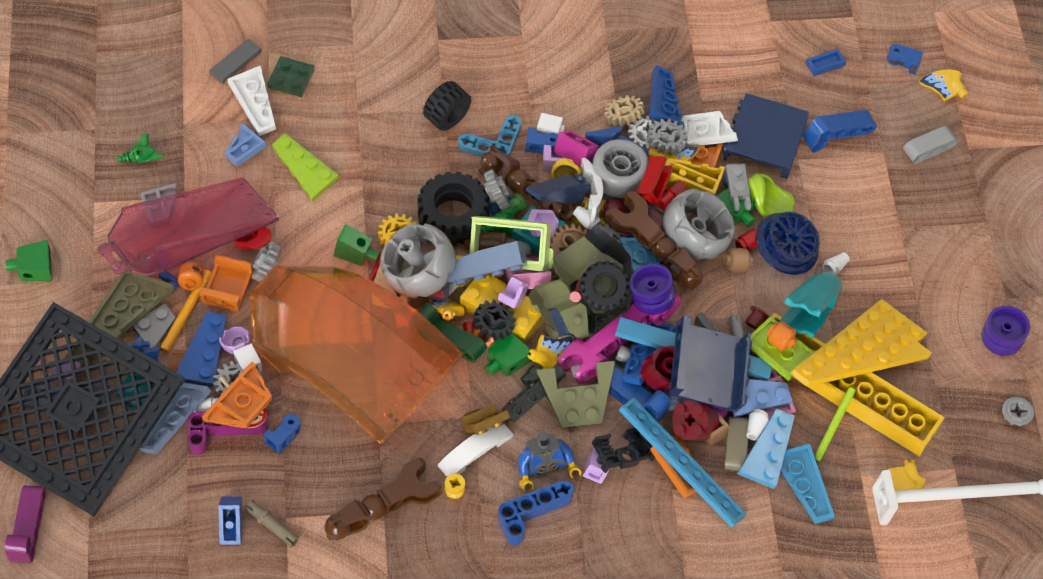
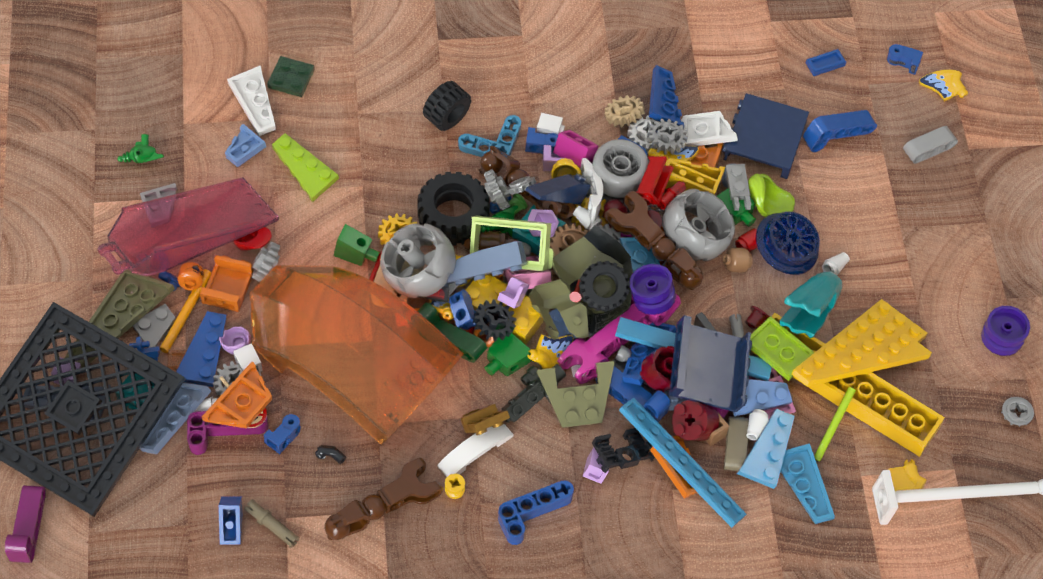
green torso [6,240,52,281] -> none
dark grey tile [209,39,262,84] -> none
torso [518,431,581,492] -> none
blue slope [585,126,622,149] -> none
orange head [767,322,798,351] -> none
none -> black arm [315,445,346,464]
none -> blue leg [449,289,477,330]
none -> light grey gear [507,176,536,195]

